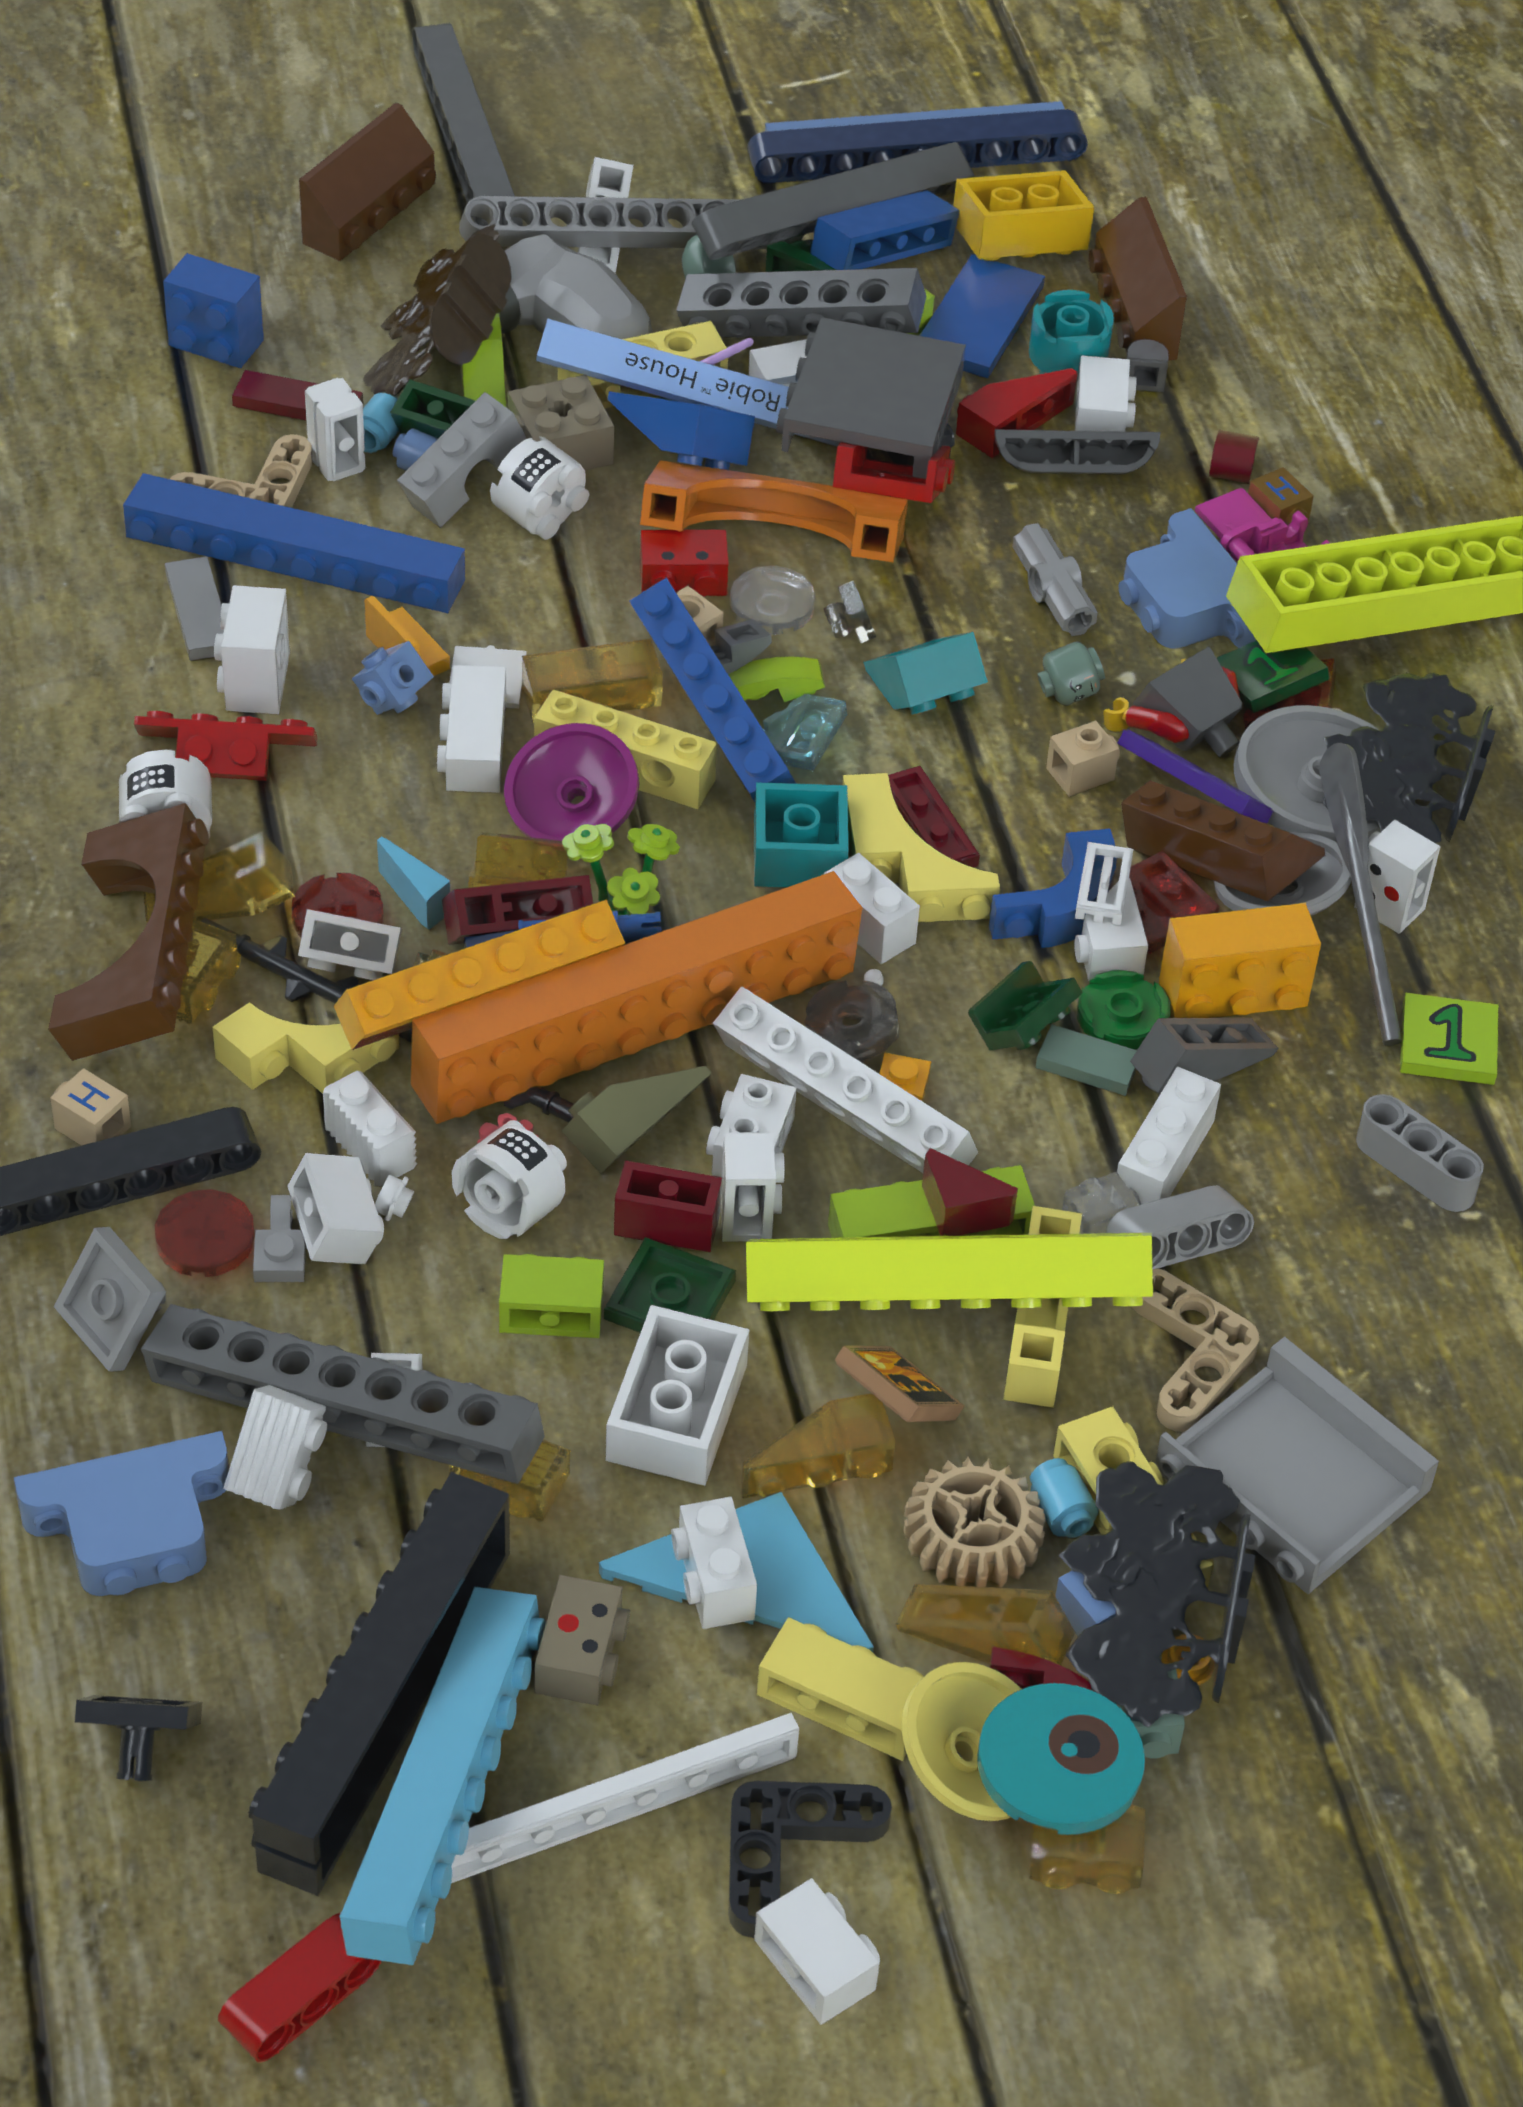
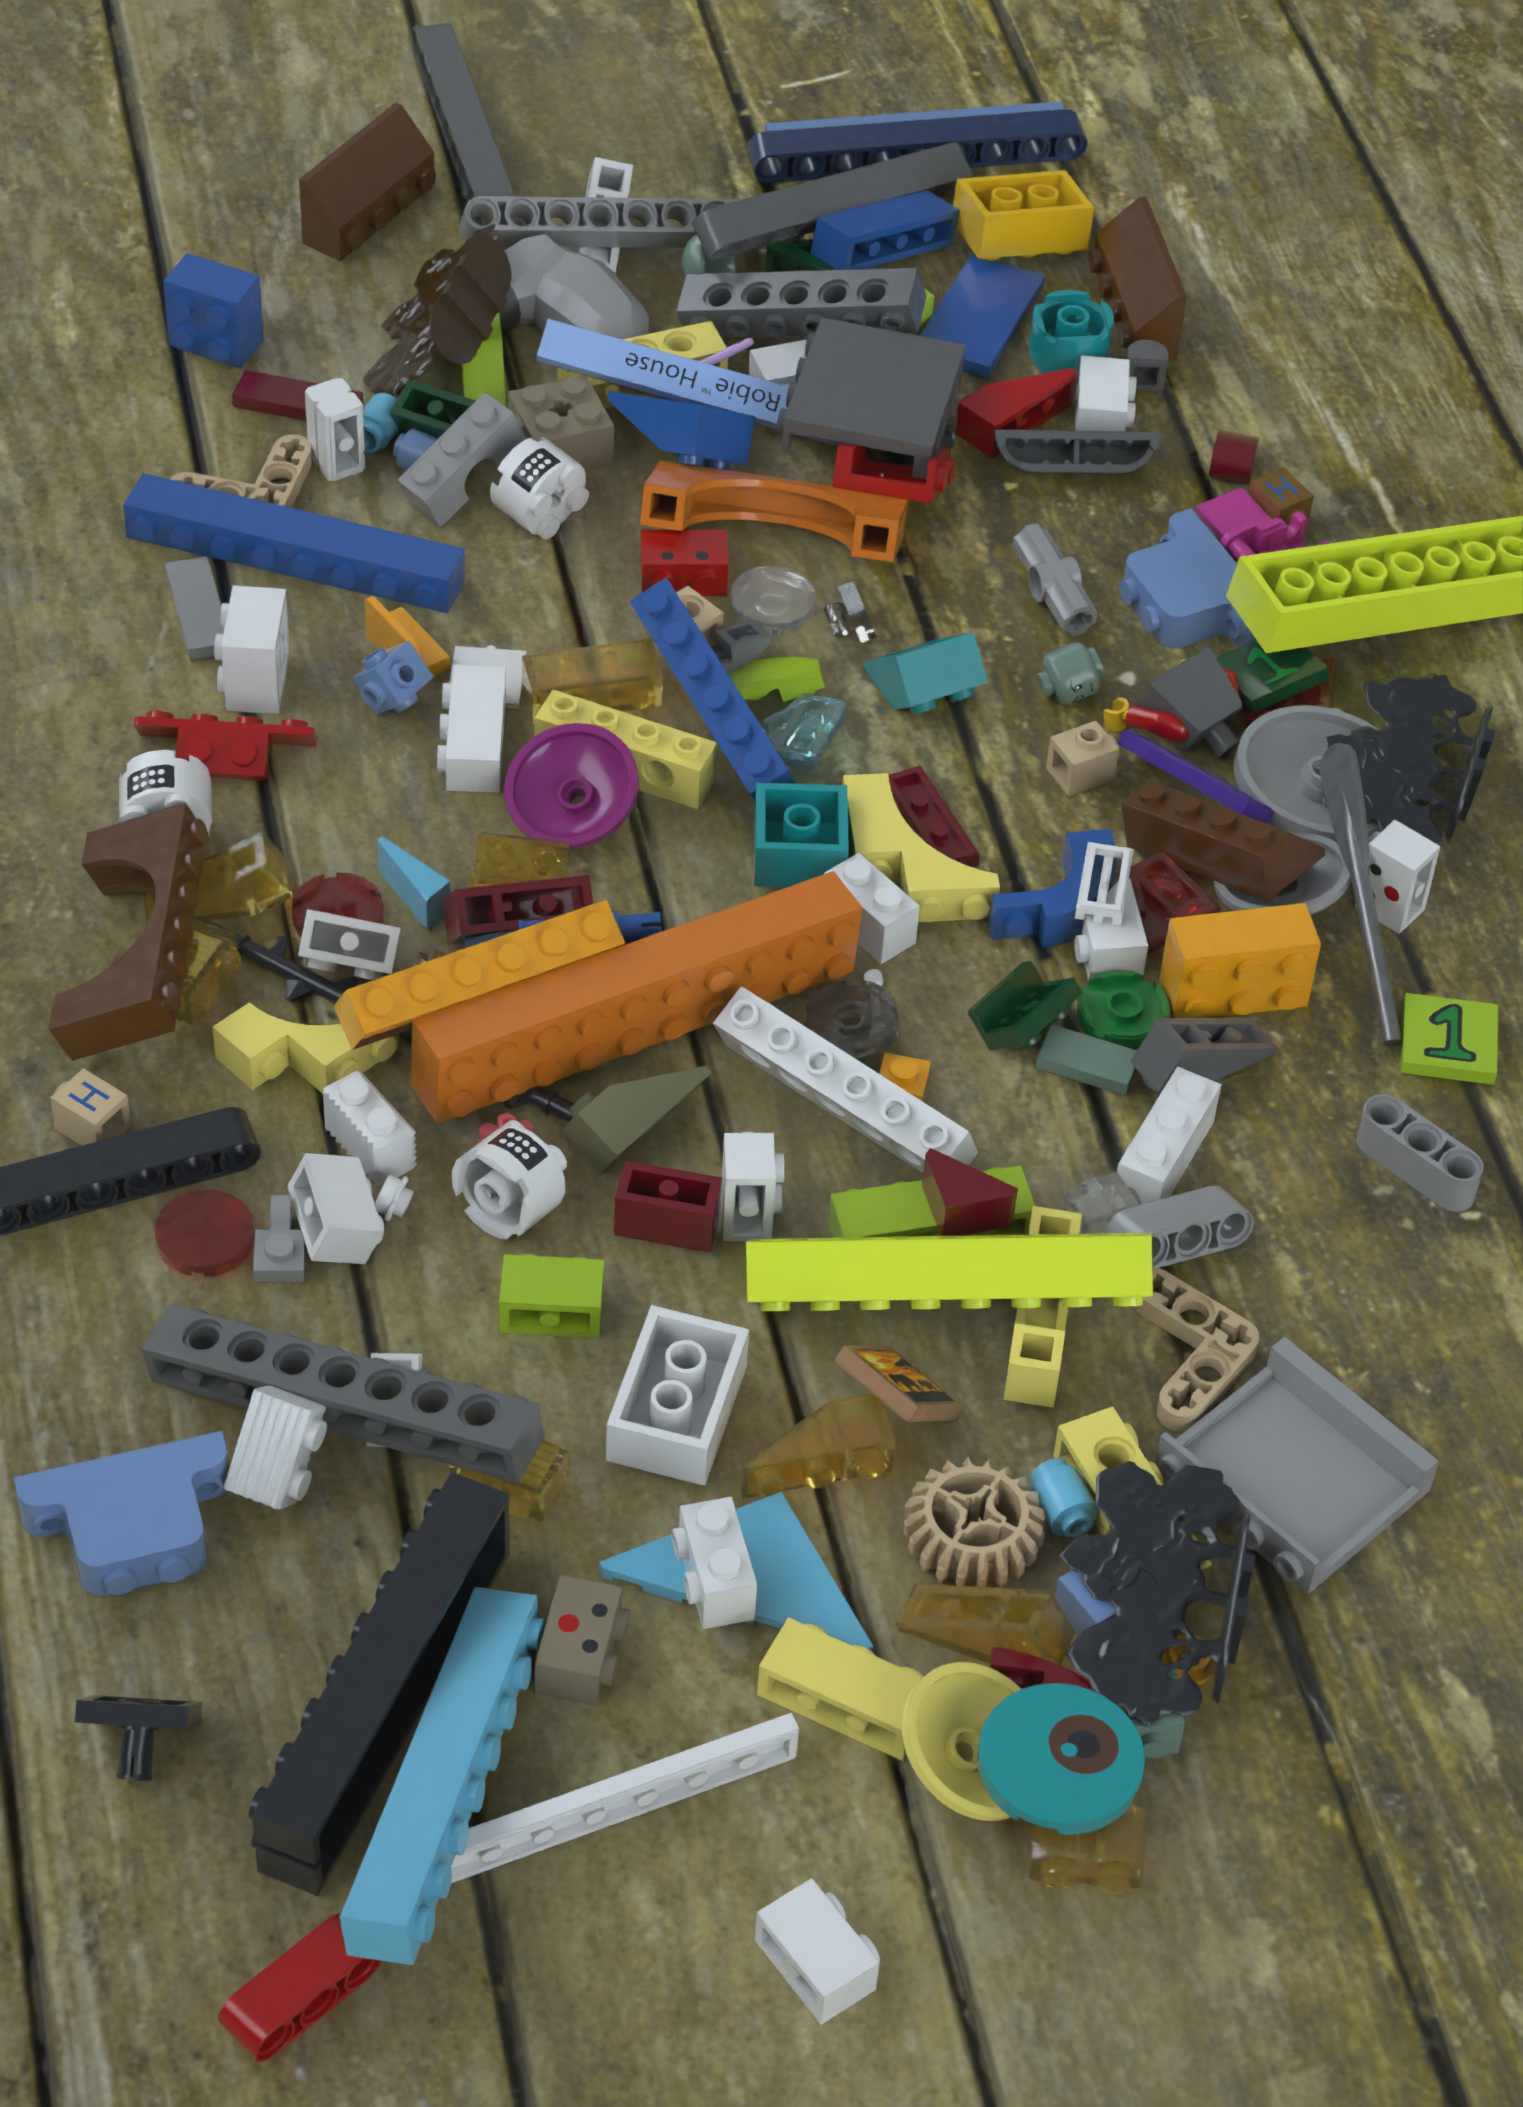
light grey tile [54,1227,166,1372] -> none
lime plant [562,824,680,915] -> none
dark green tile [604,1237,736,1333] -> none
white brick [706,1074,797,1177] -> none
black beam [728,1781,892,1938] -> none

